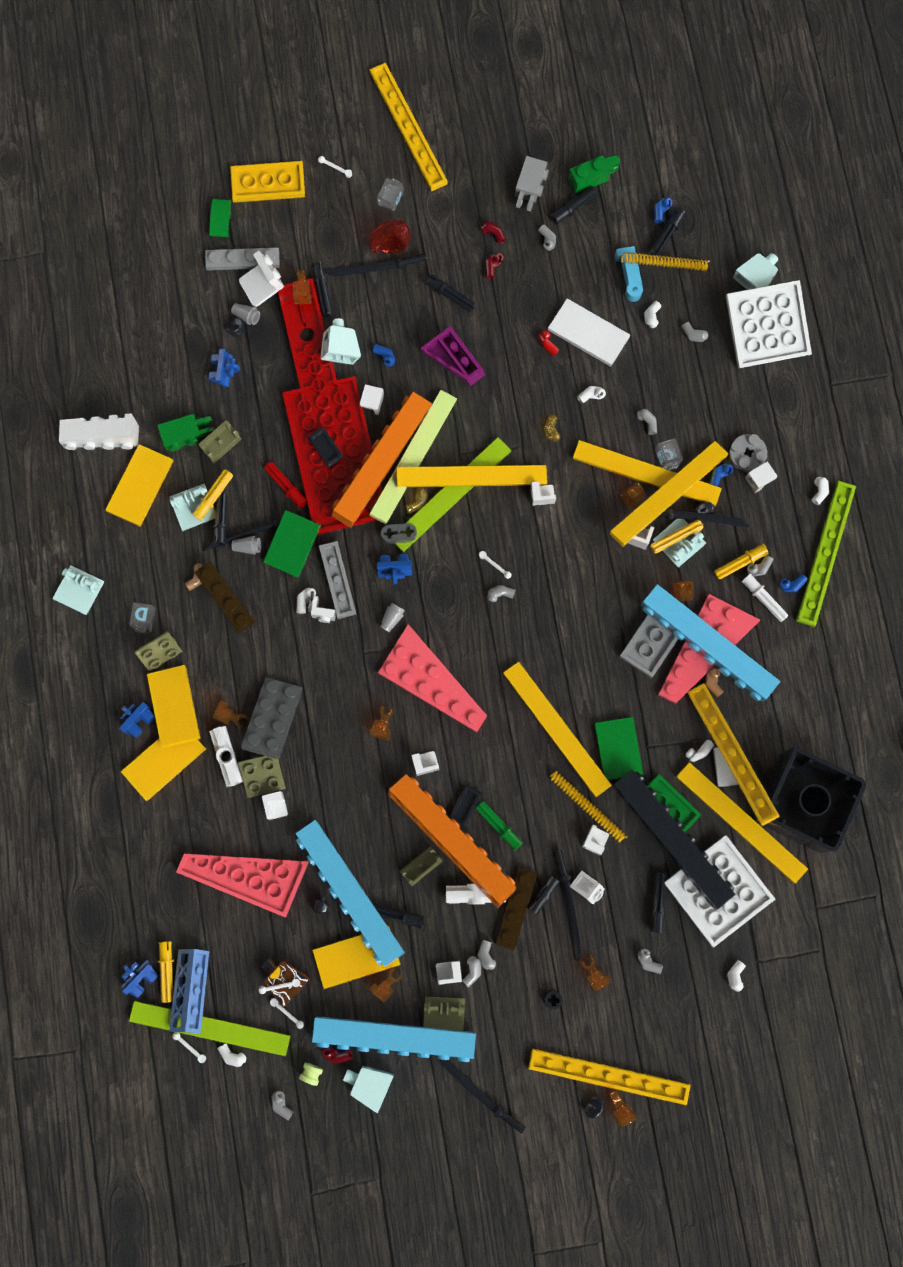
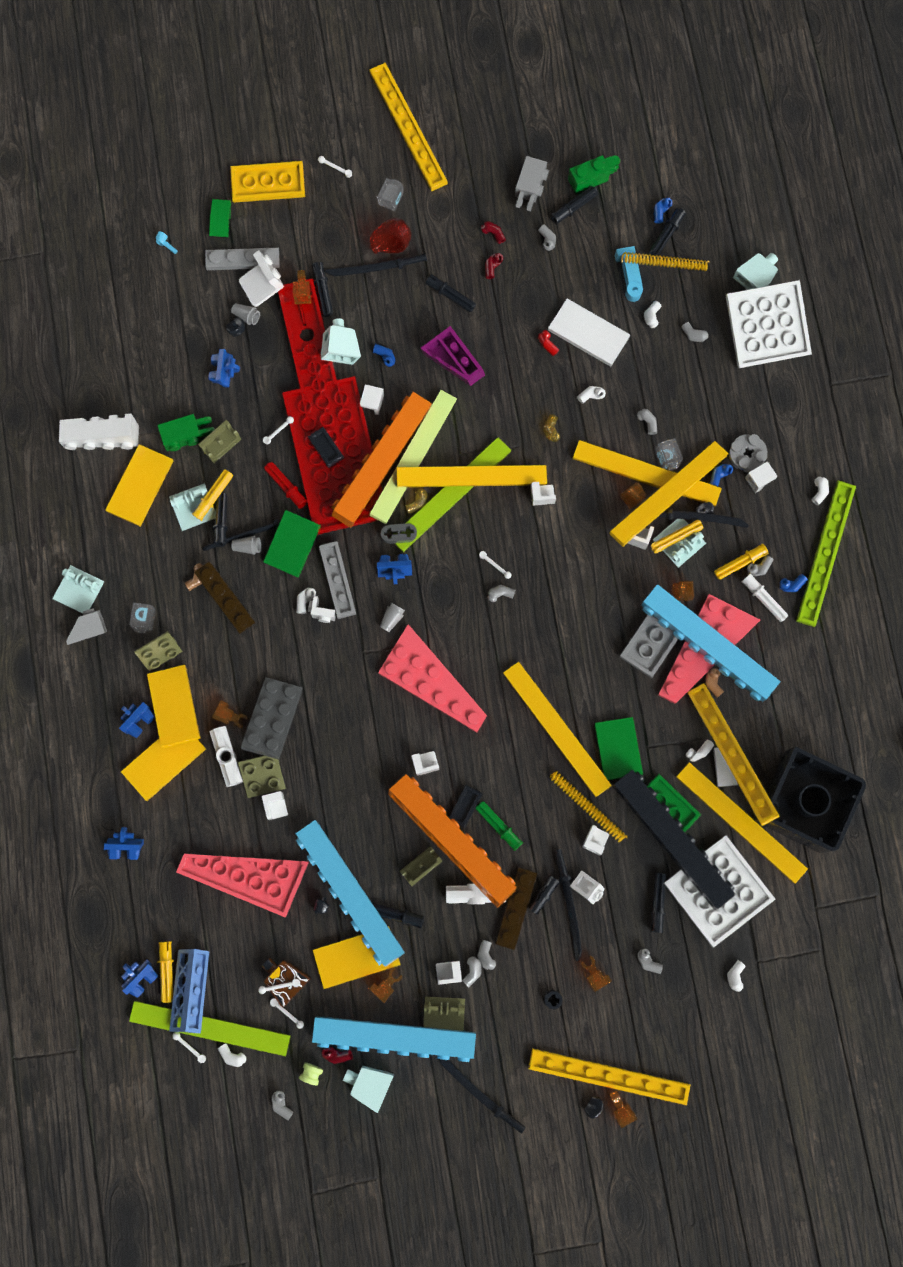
clear orange piece [370,706,394,741] -> none
none -> light grey slope [66,608,107,645]
none -> blue hips [104,827,144,860]
none -> medium azure hand [156,231,178,254]
none -> white hinge [263,416,294,444]

